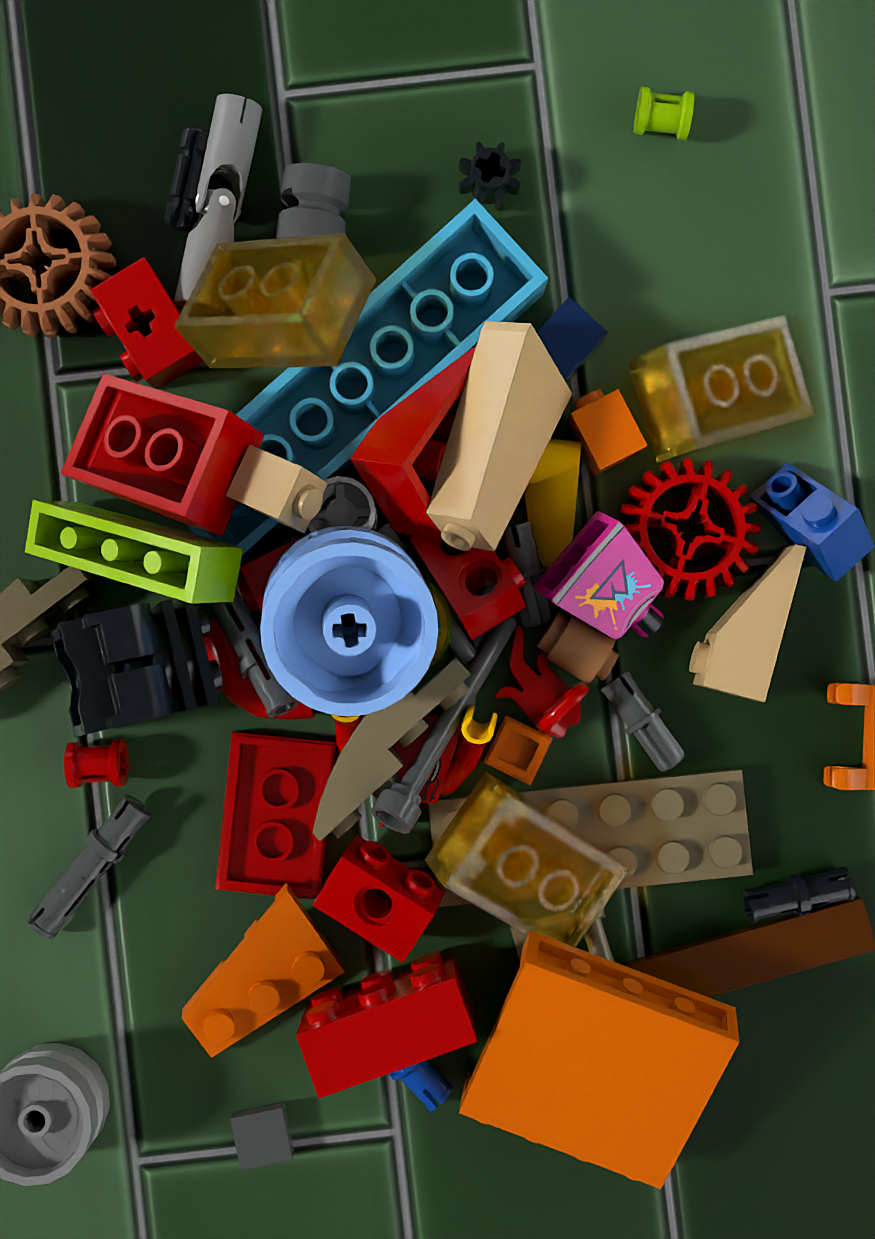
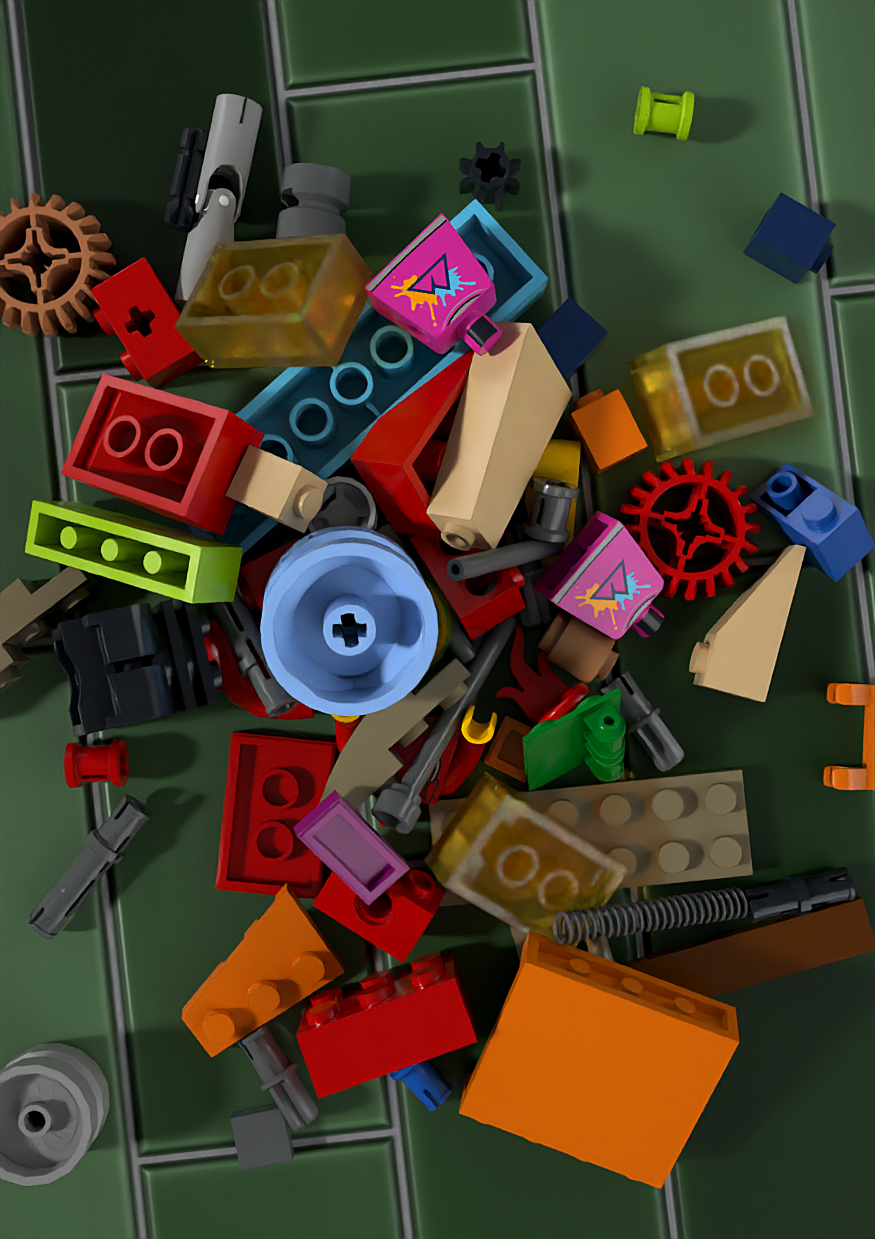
none -> dark grey axle [238,1023,318,1130]
none -> magenta tile [293,790,410,905]
none -> dark pink torso [365,213,503,356]
none -> dark grey piece [446,539,564,581]
none -> dark grey bush [522,477,580,543]
none -> green hinge [523,688,626,793]
none -> dark grey piece [553,887,749,945]
none -> dark blue brick [743,192,836,284]

